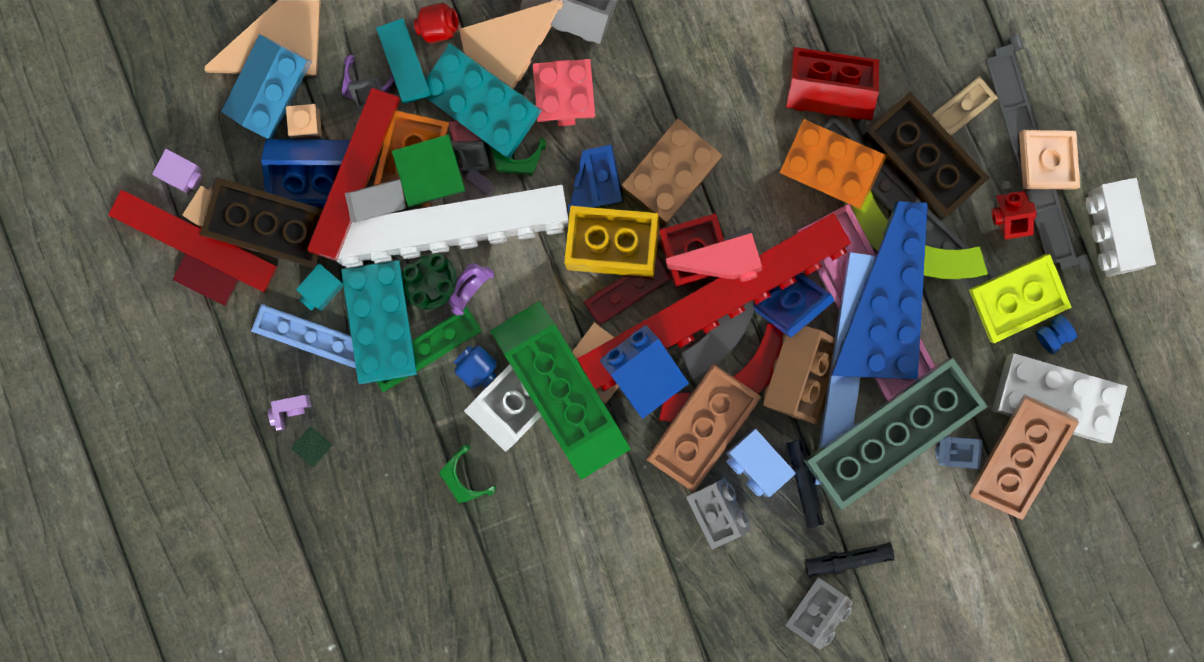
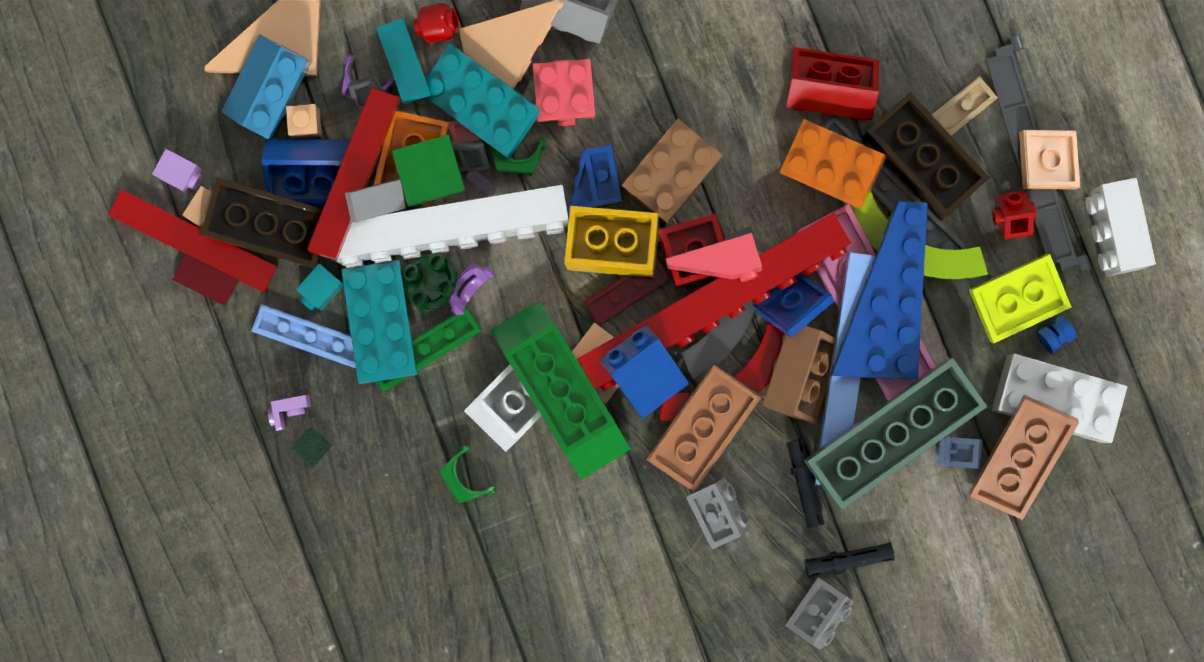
blue head [453,346,497,389] -> none
light blue brick [726,429,796,497] -> none

